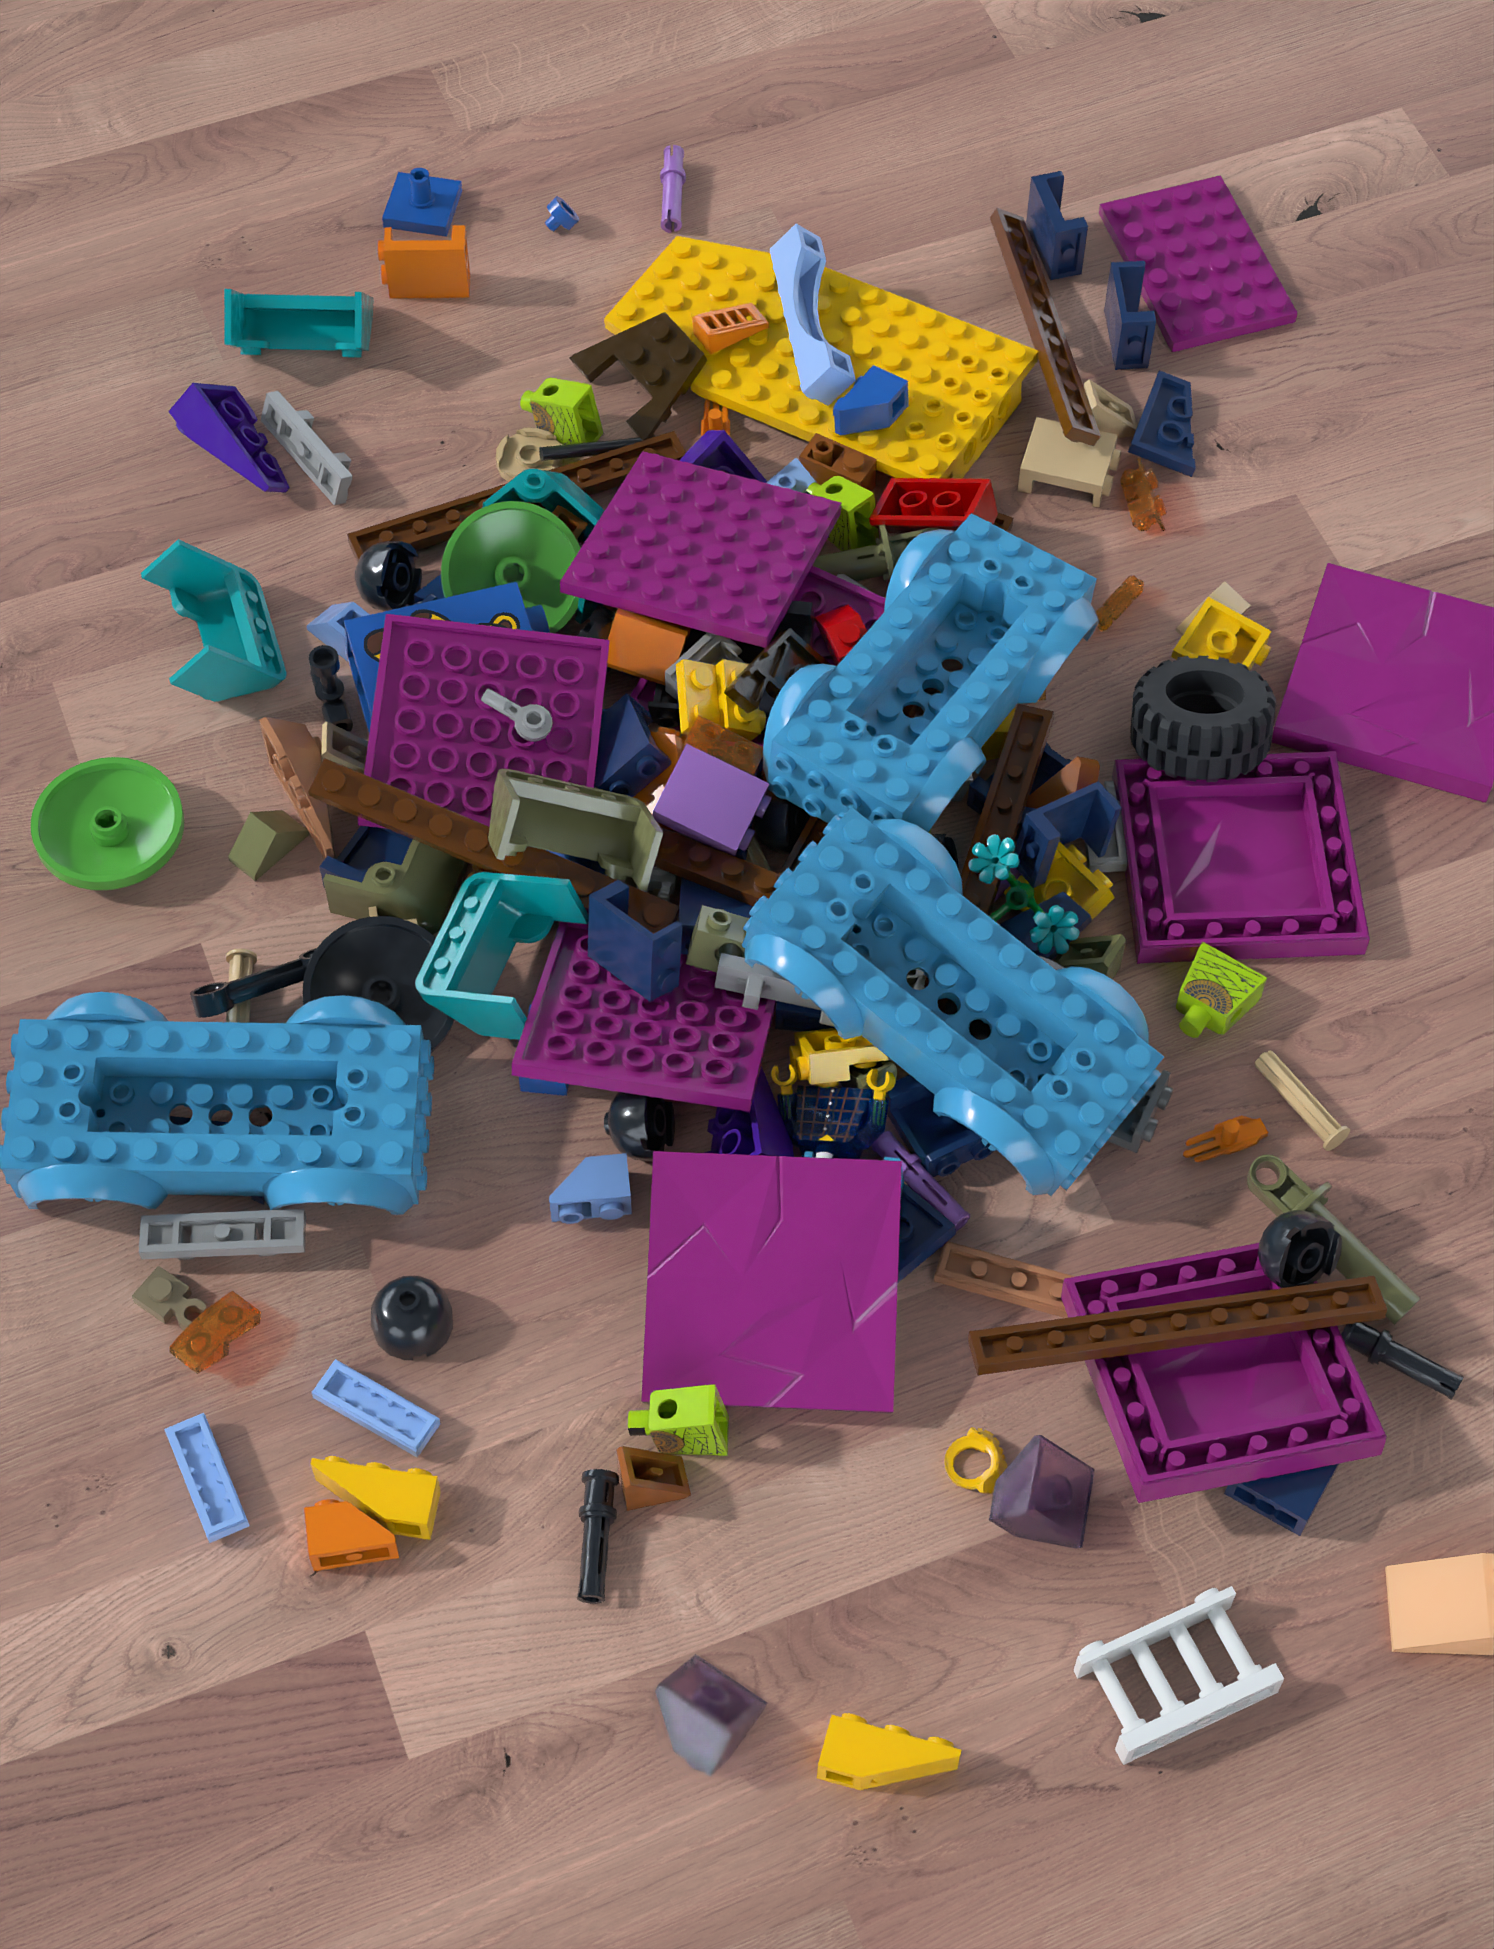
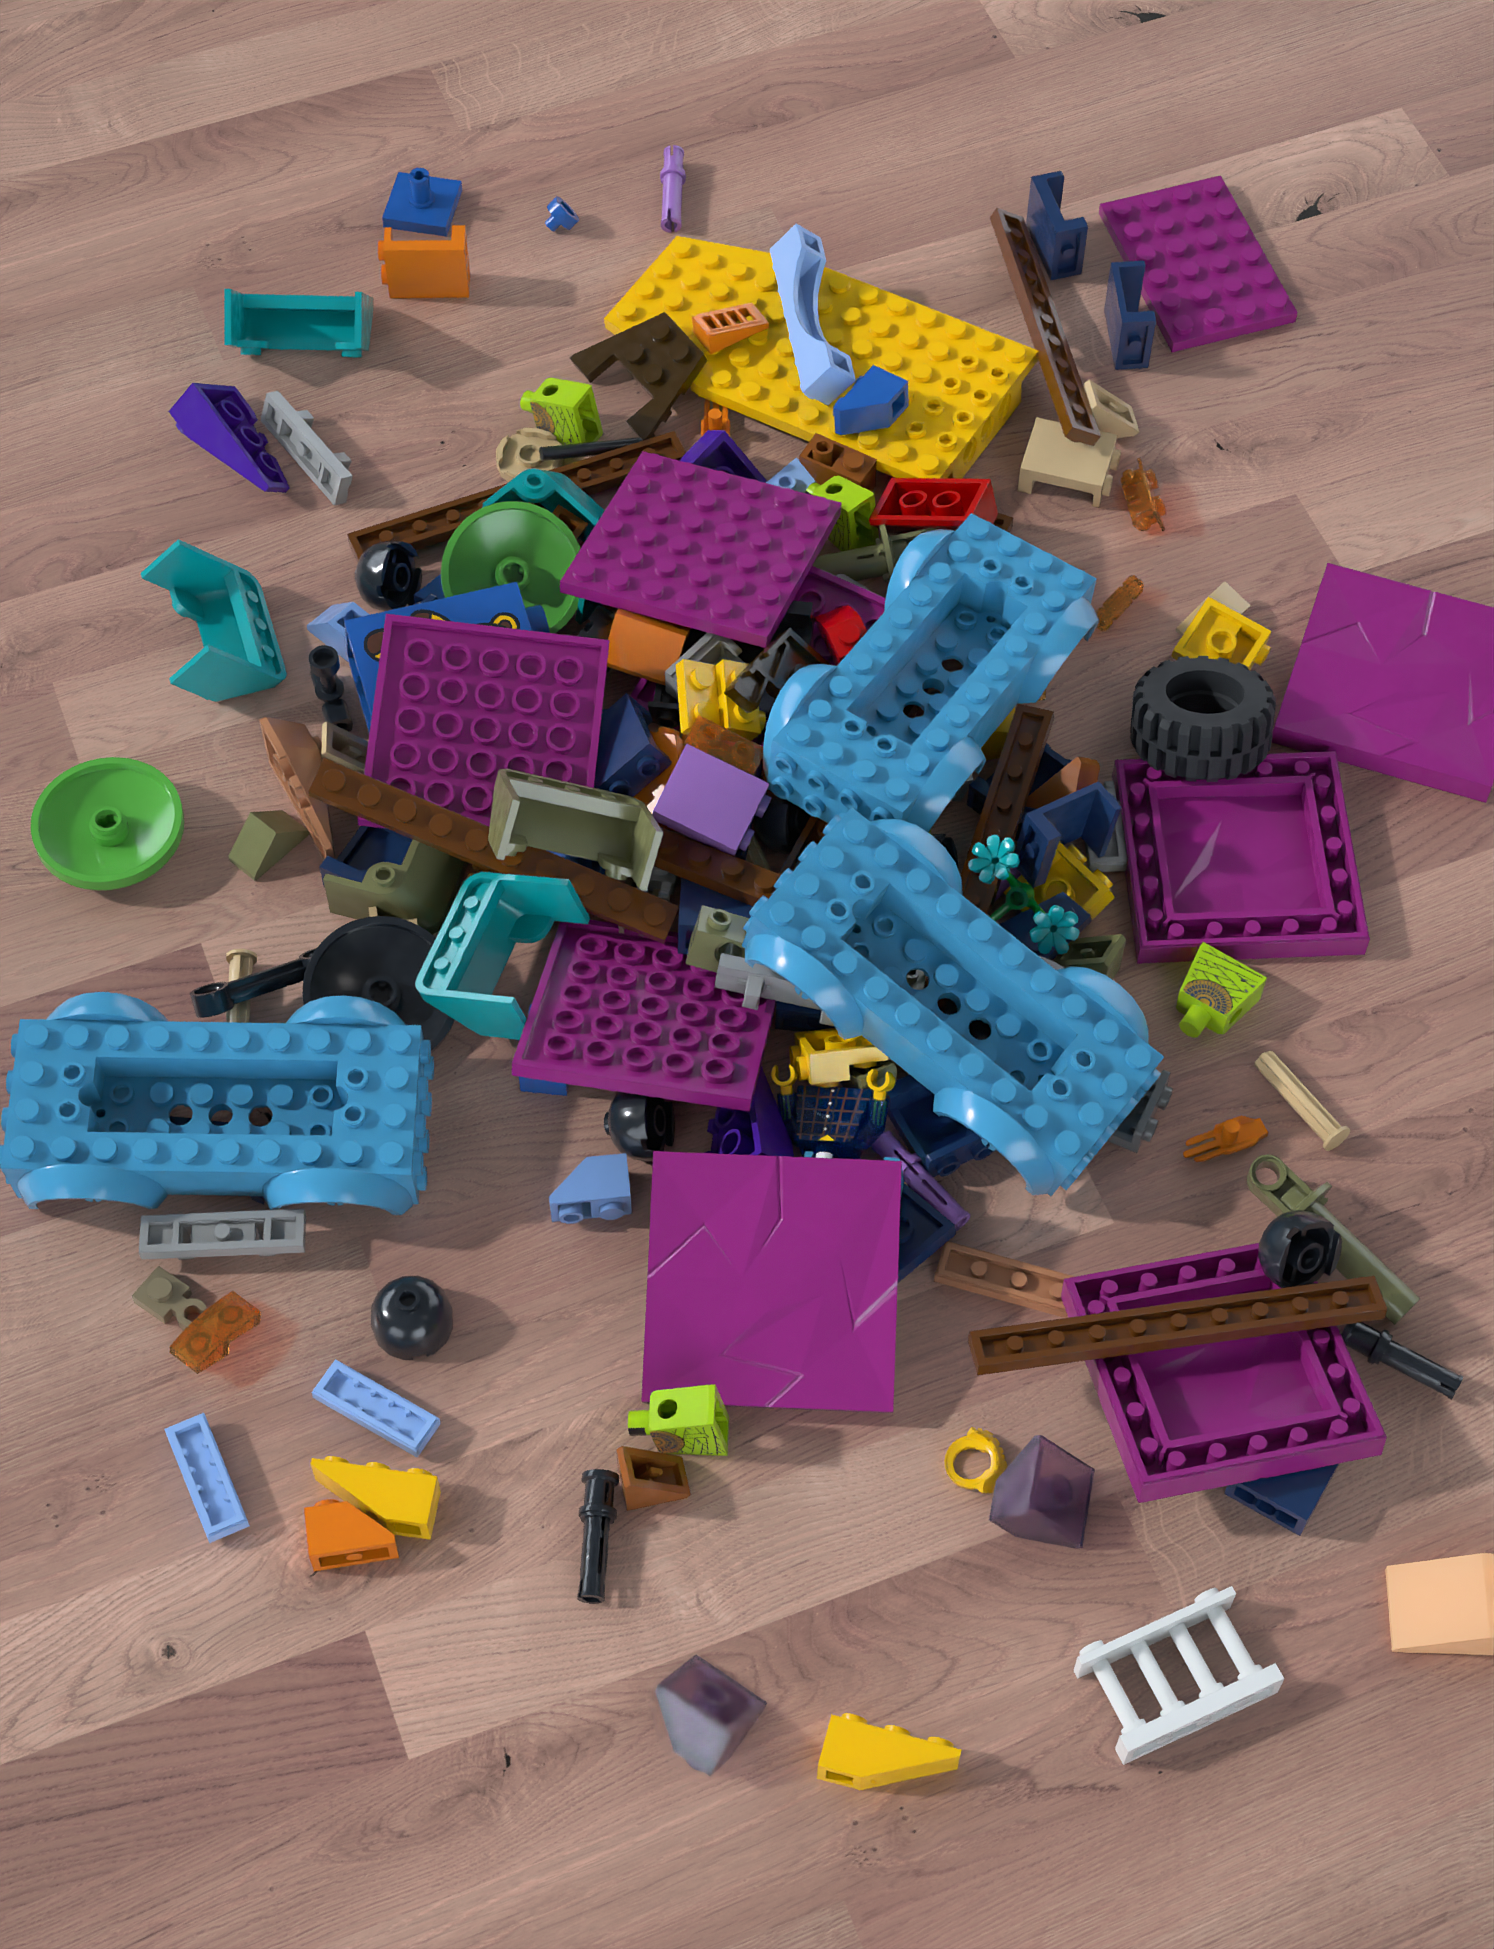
light grey plate [481,688,552,741] -> none
dark blue panel [588,880,682,1002] -> none
dark blue wing [1128,370,1196,477] -> none

